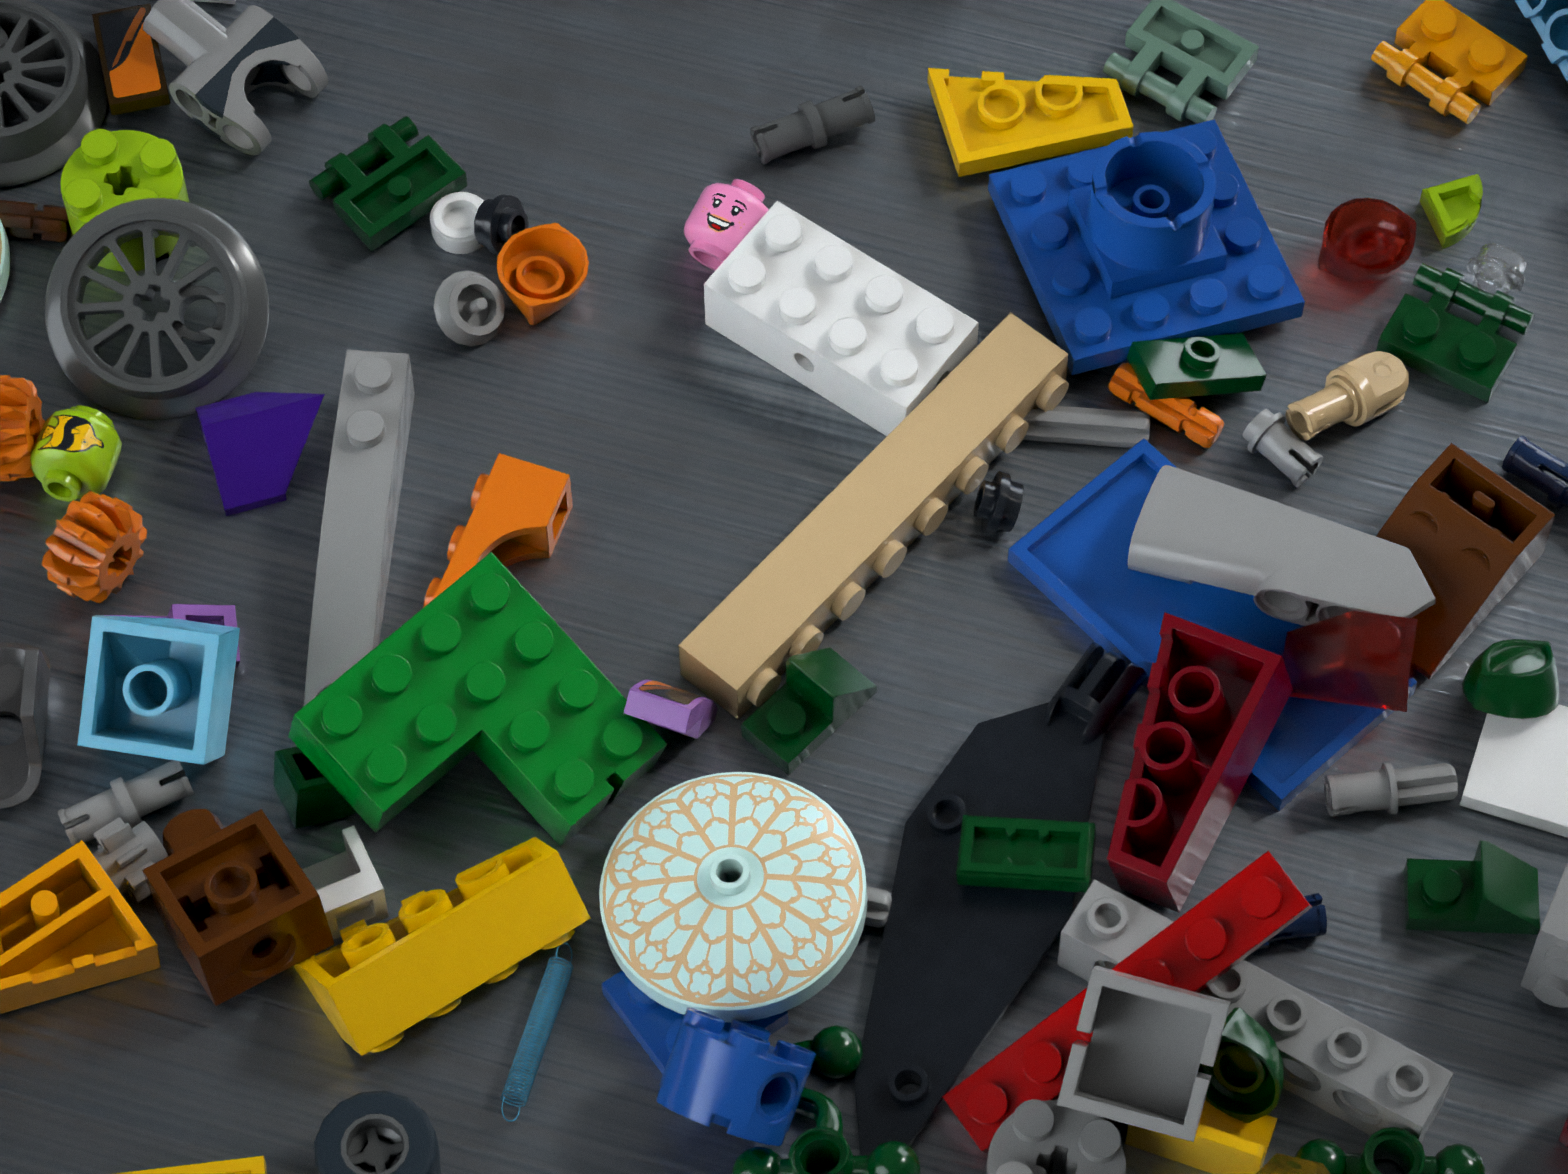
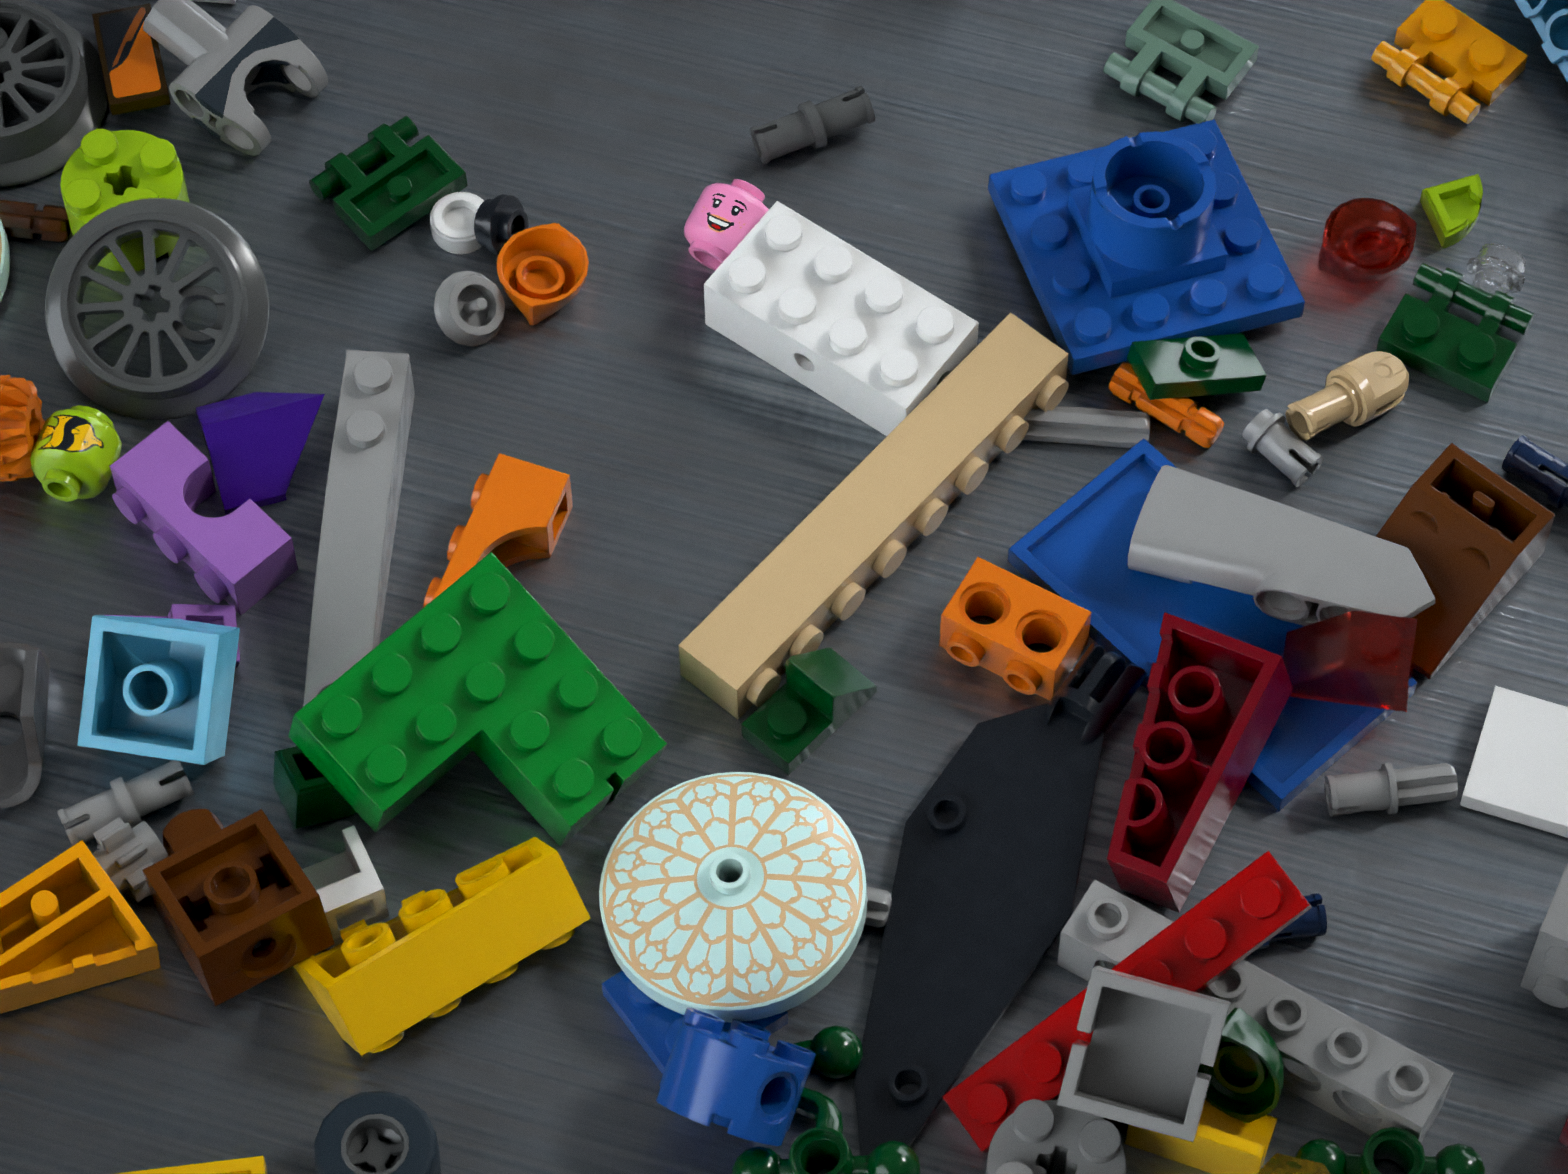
orange gear [42,491,147,604] -> none
medium azure piece [500,942,574,1122] -> none
medium lavender slope [624,679,718,739] -> none
yellow wing [927,68,1134,177] -> none
dark green plate [956,815,1096,893] -> none
black plate [974,471,1024,534] -> none
dark green slope [1404,840,1540,935] -> none
dark green hat [1462,639,1560,719] -> none
none -> medium lavender arch [110,421,298,615]
none -> orange brick [939,557,1091,701]

